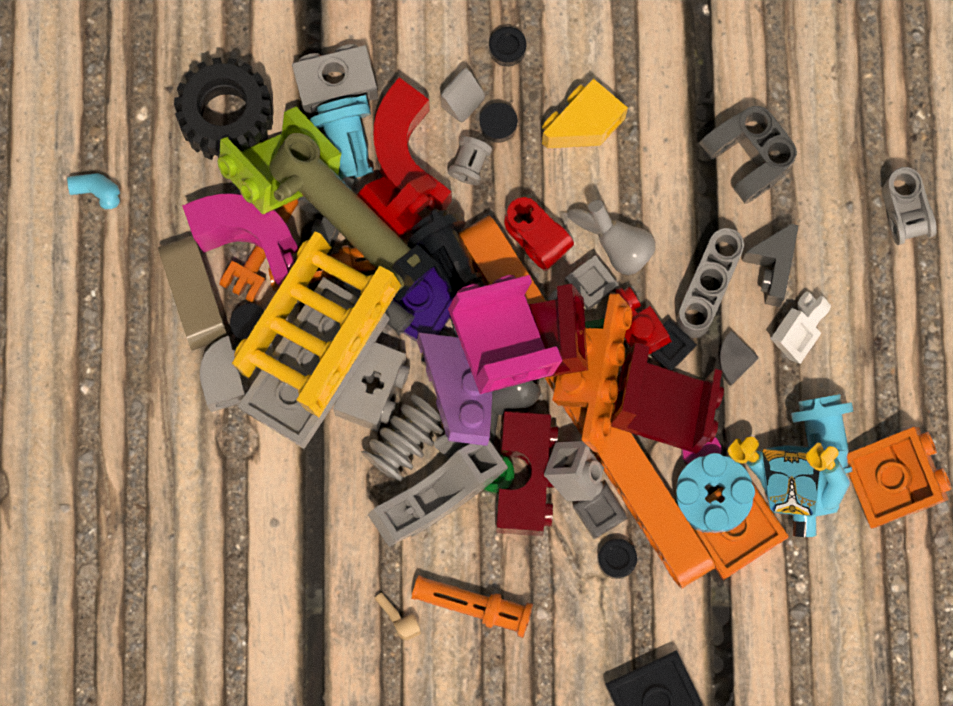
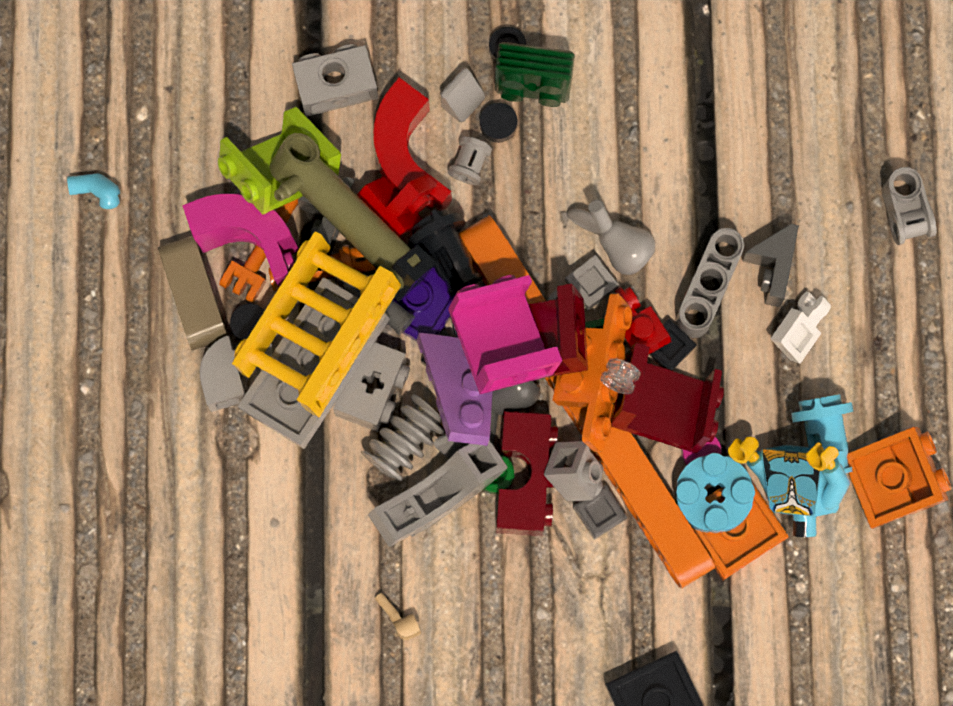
black tyre [174,57,273,160] -> none
medium azure piece [310,95,374,179] -> none
orange pin [411,575,533,638] -> none
red piece [504,197,574,271] -> none
yellow slope [542,78,628,149] -> none
black tile [597,539,637,579] -> none
dark grey piece [699,106,797,204] -> none
flat silver tile [720,331,759,387] -> none
none -> dark green brick [495,42,575,107]
none -> clear bush [600,358,641,394]

